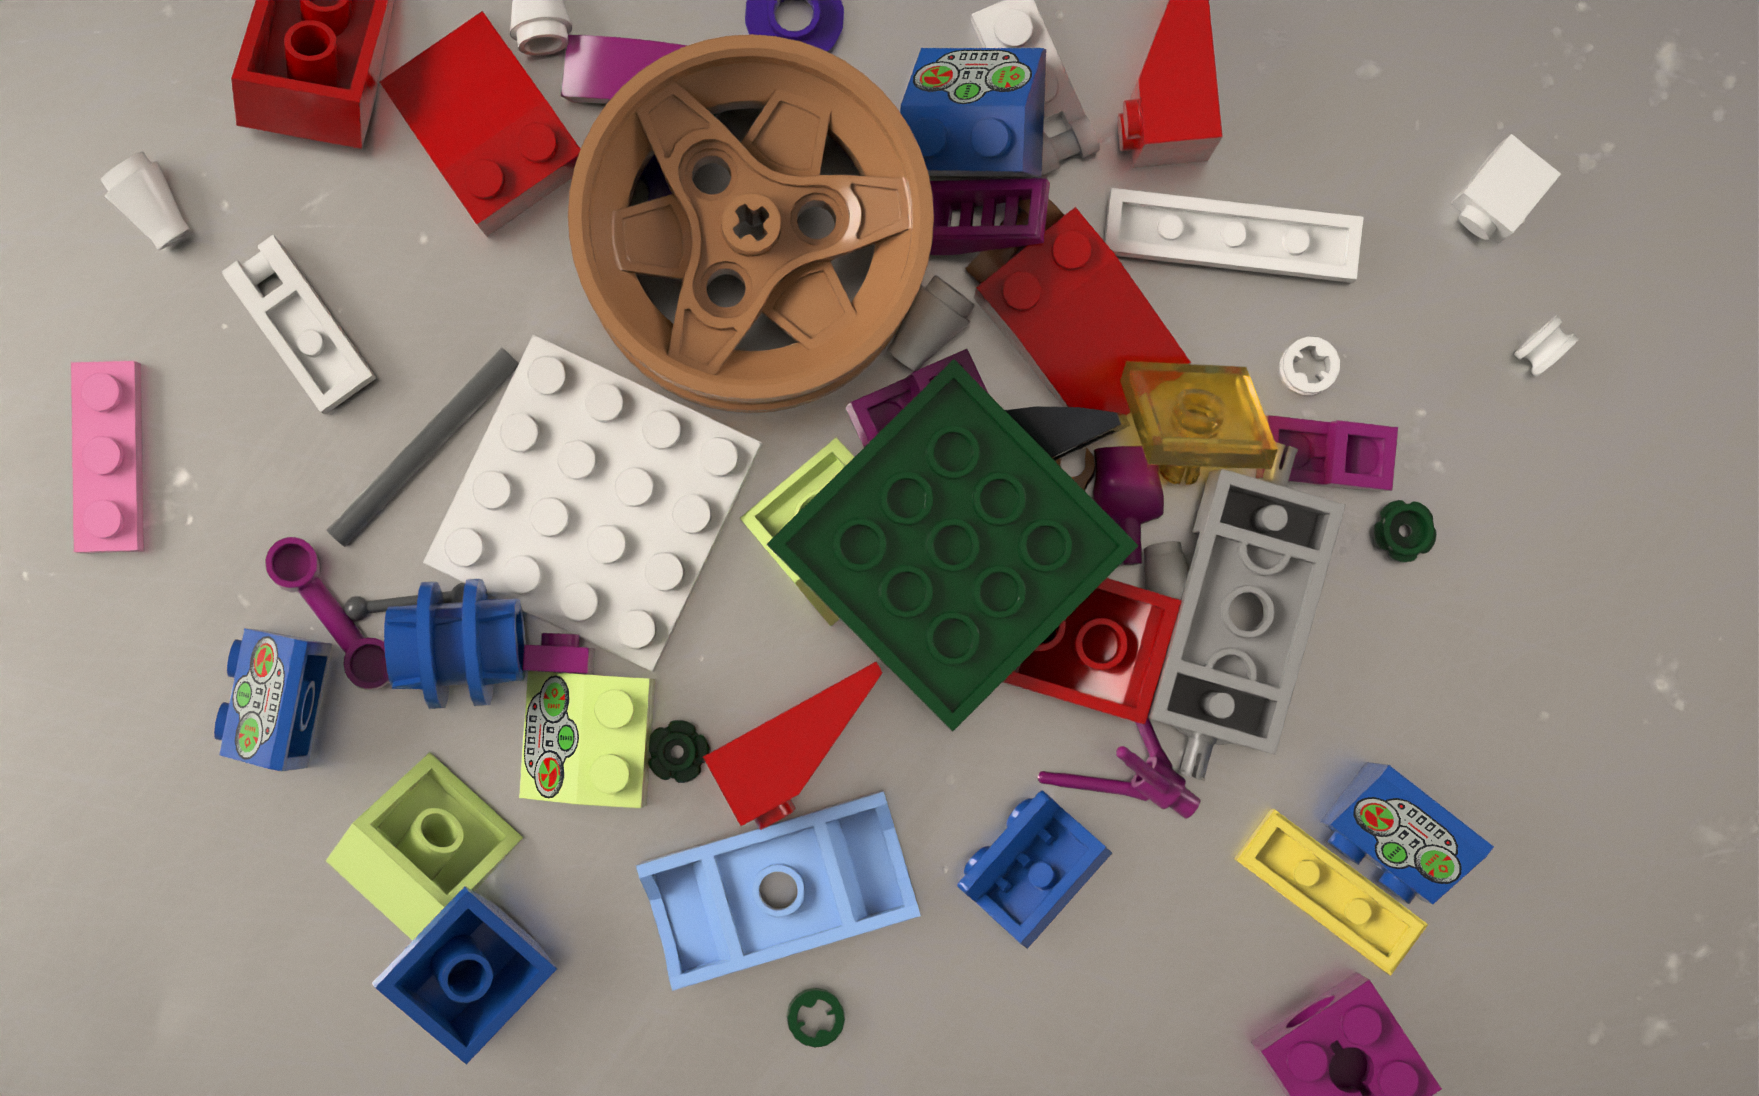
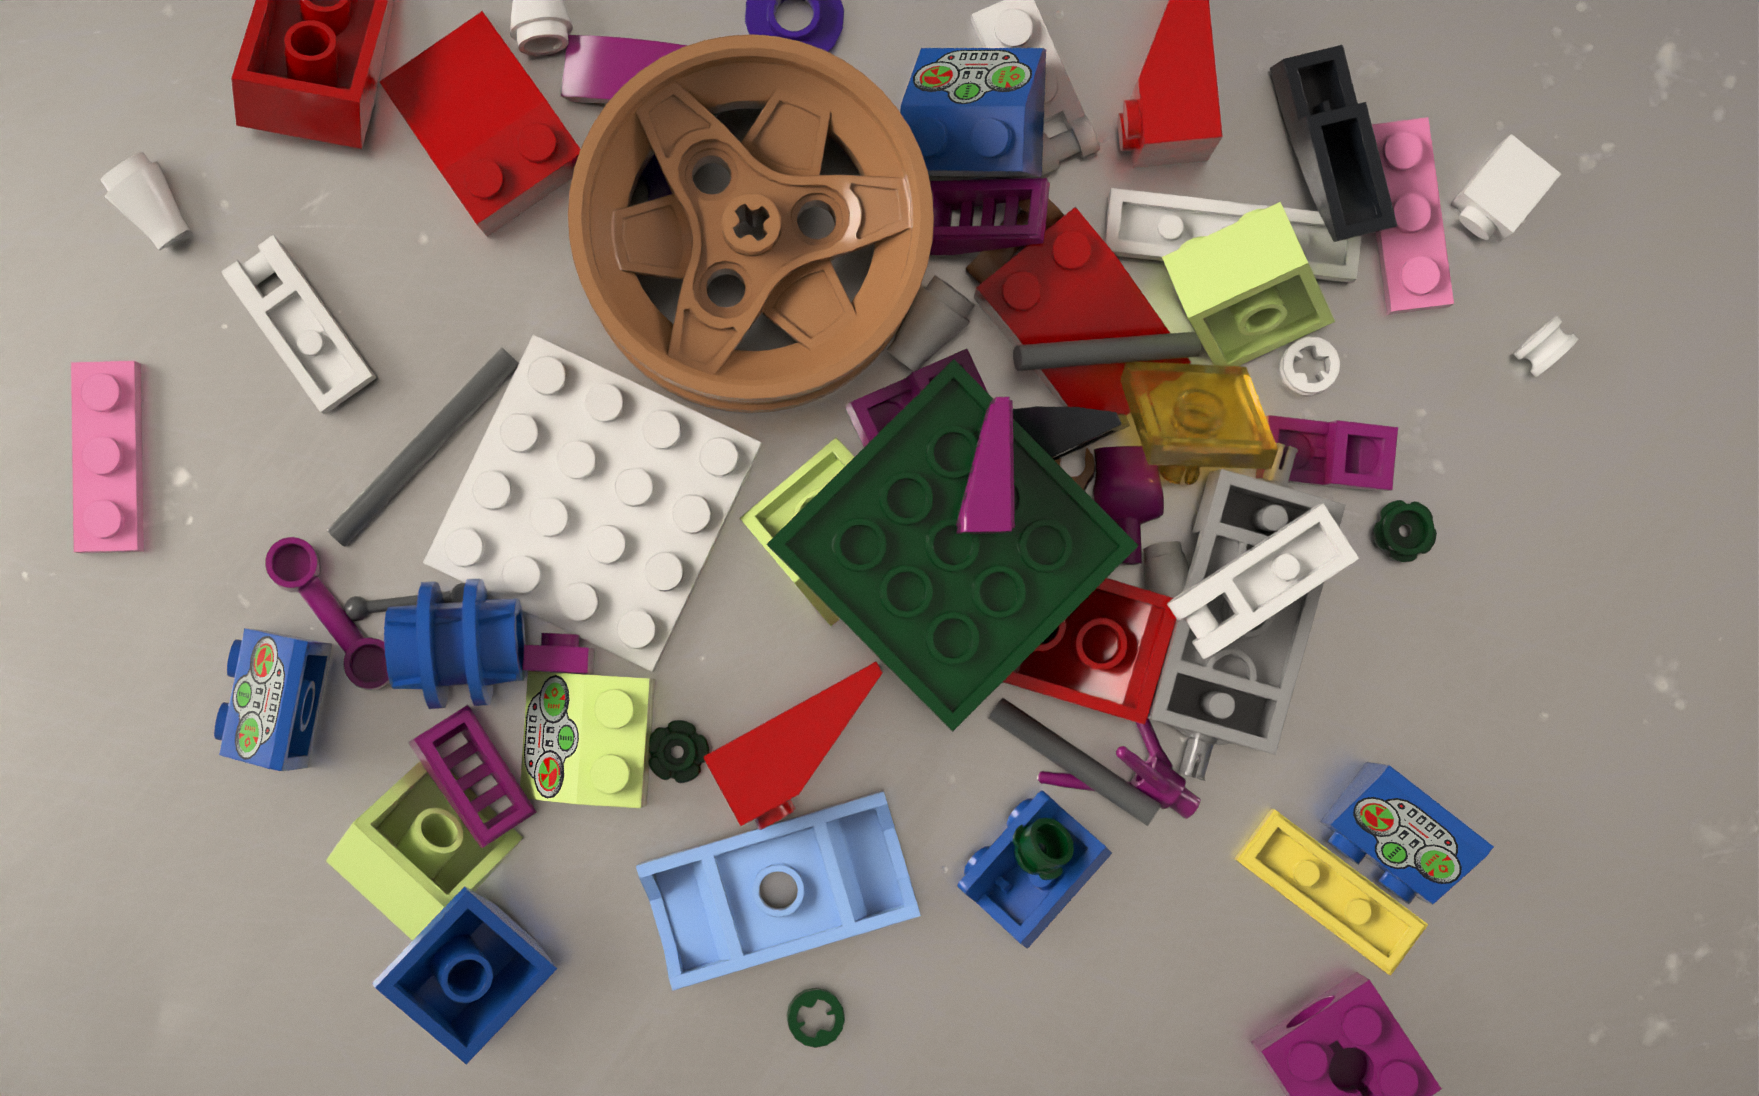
none -> magenta slope [408,705,537,848]
none -> magenta slope [956,397,1015,534]
none -> dark grey bar [989,698,1162,826]
none -> dark green plate [1012,818,1074,880]
none -> dark grey bar [1013,332,1201,371]
none -> yellowish green slope [1162,202,1335,375]
none -> white plate [1167,503,1359,659]
none -> black slope [1270,45,1397,242]
none -> bright pink plate [1372,117,1454,315]

